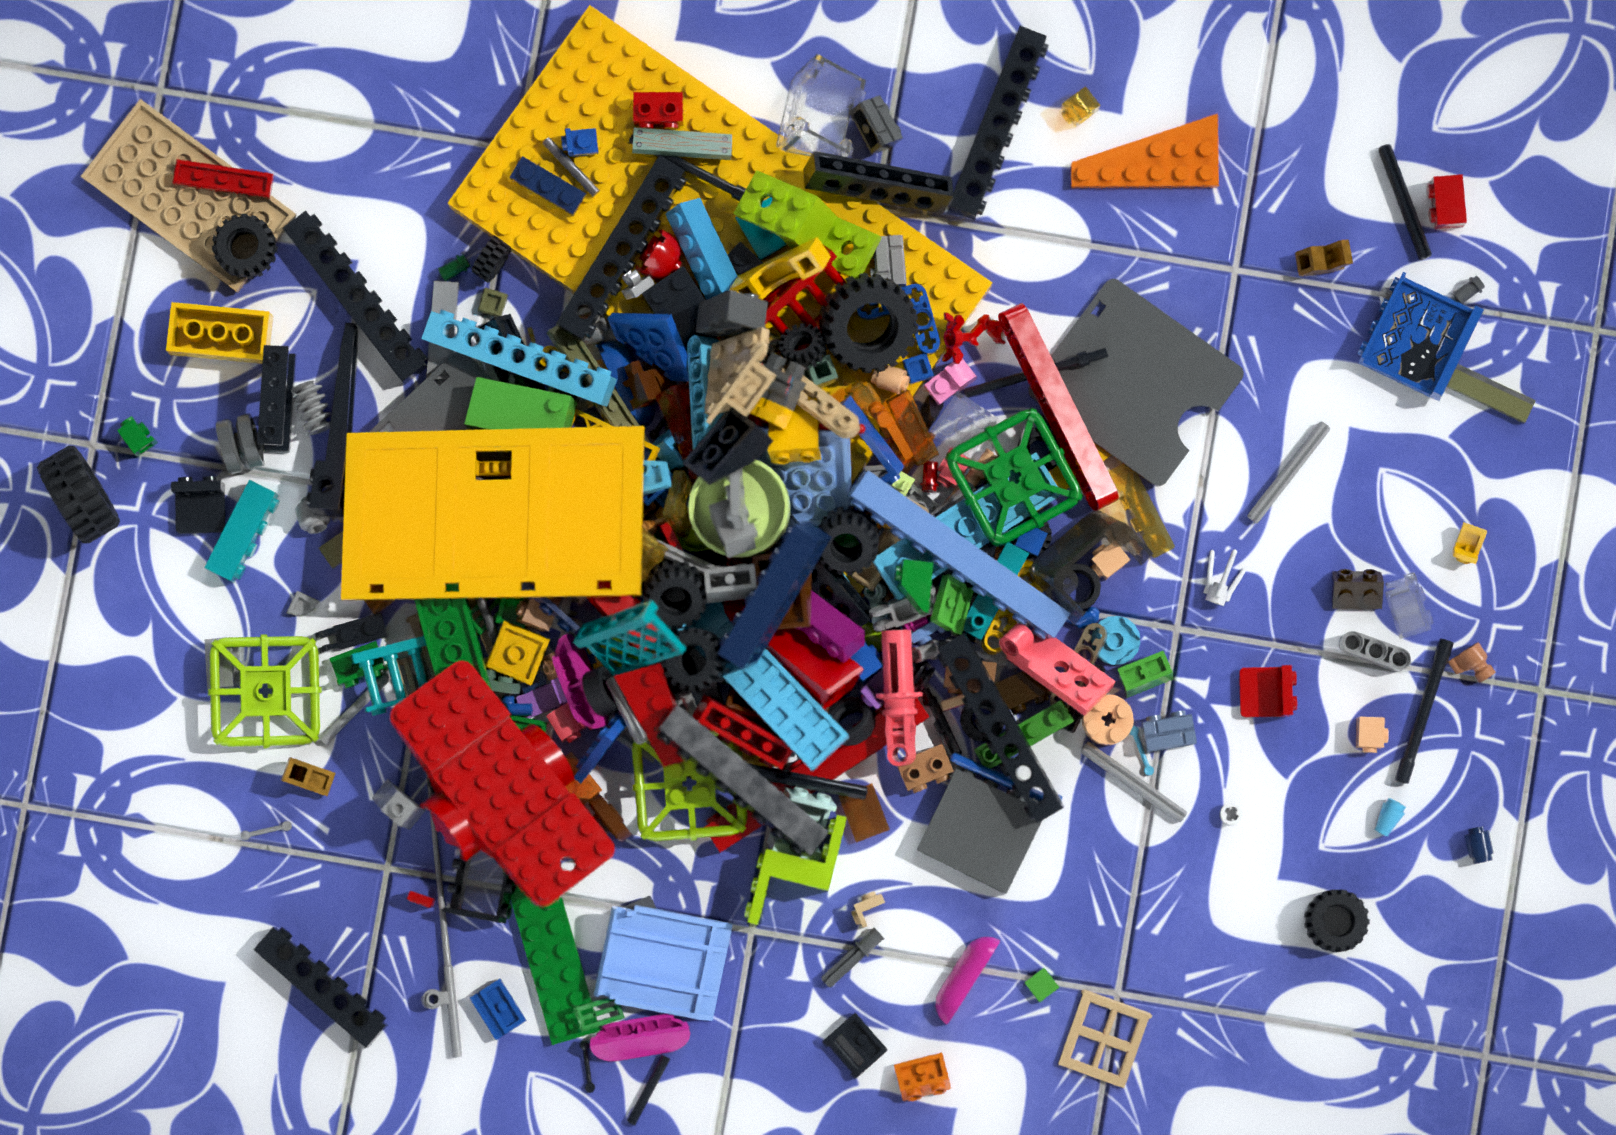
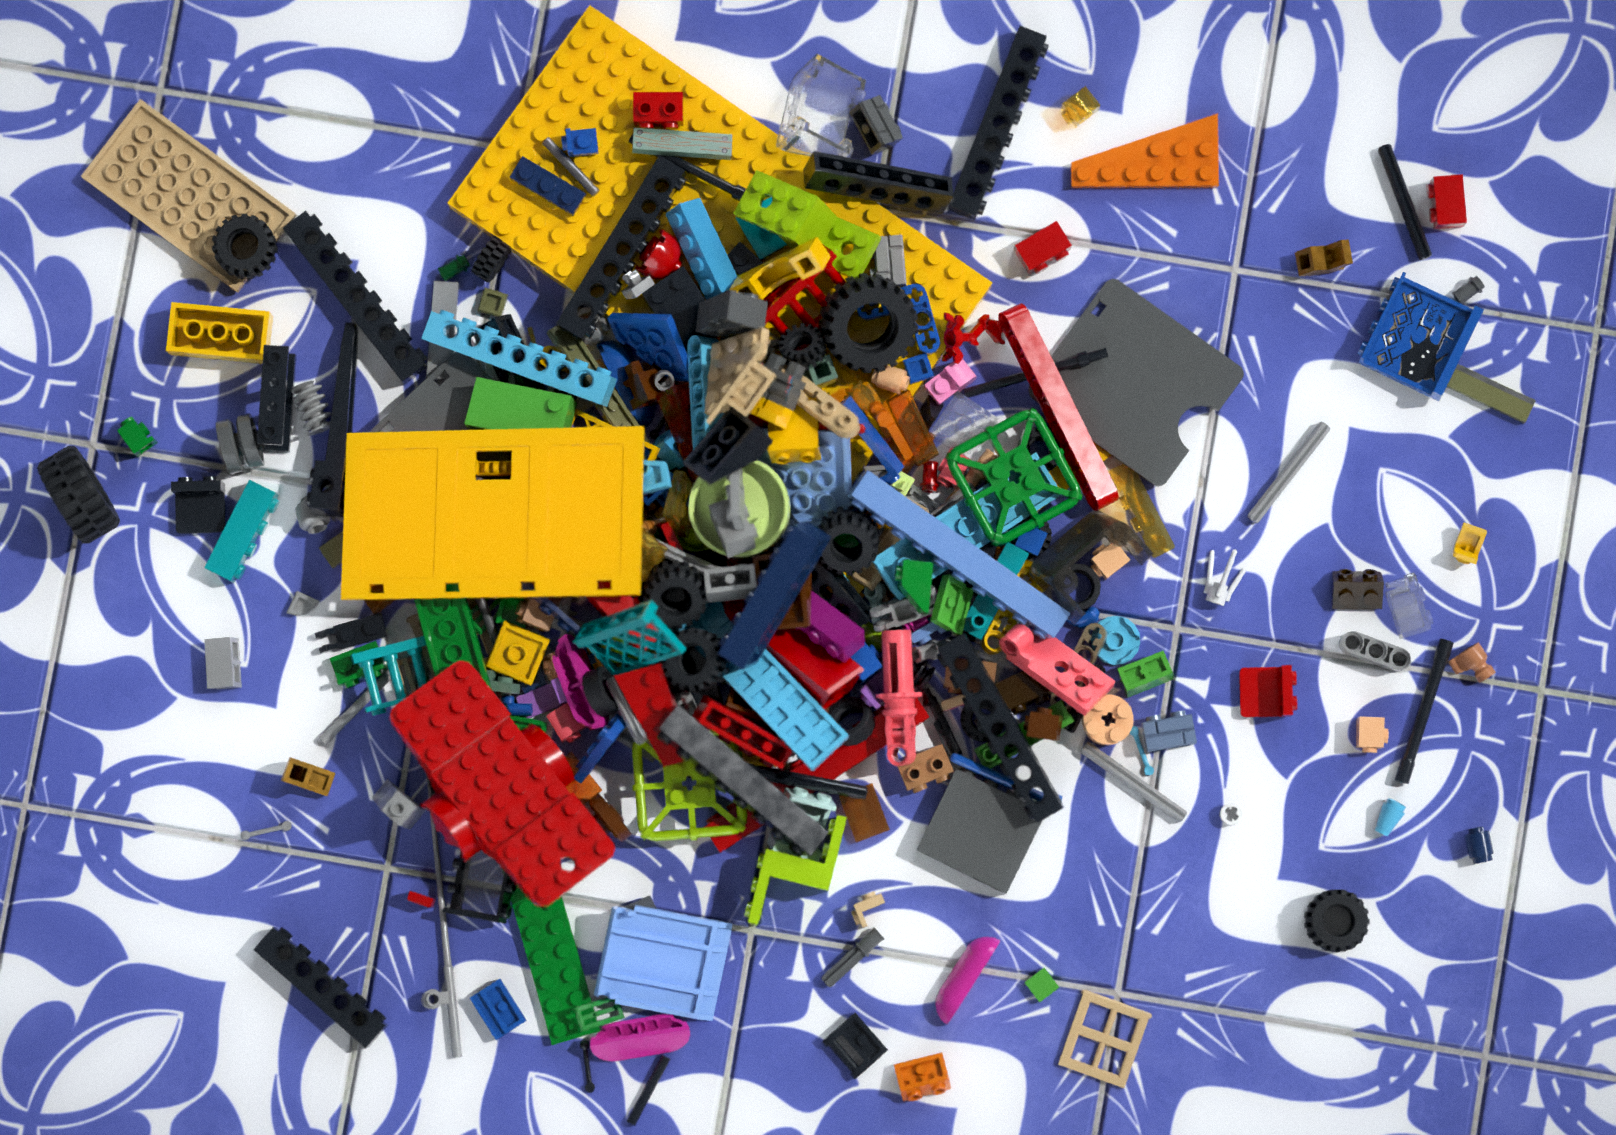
red tile [172,159,274,199] -> none
lime plate [207,634,322,748] -> none
none -> light grey hinge [654,370,674,391]
none -> red brick [1014,221,1072,275]
none -> reddish brown brick [1024,707,1063,741]

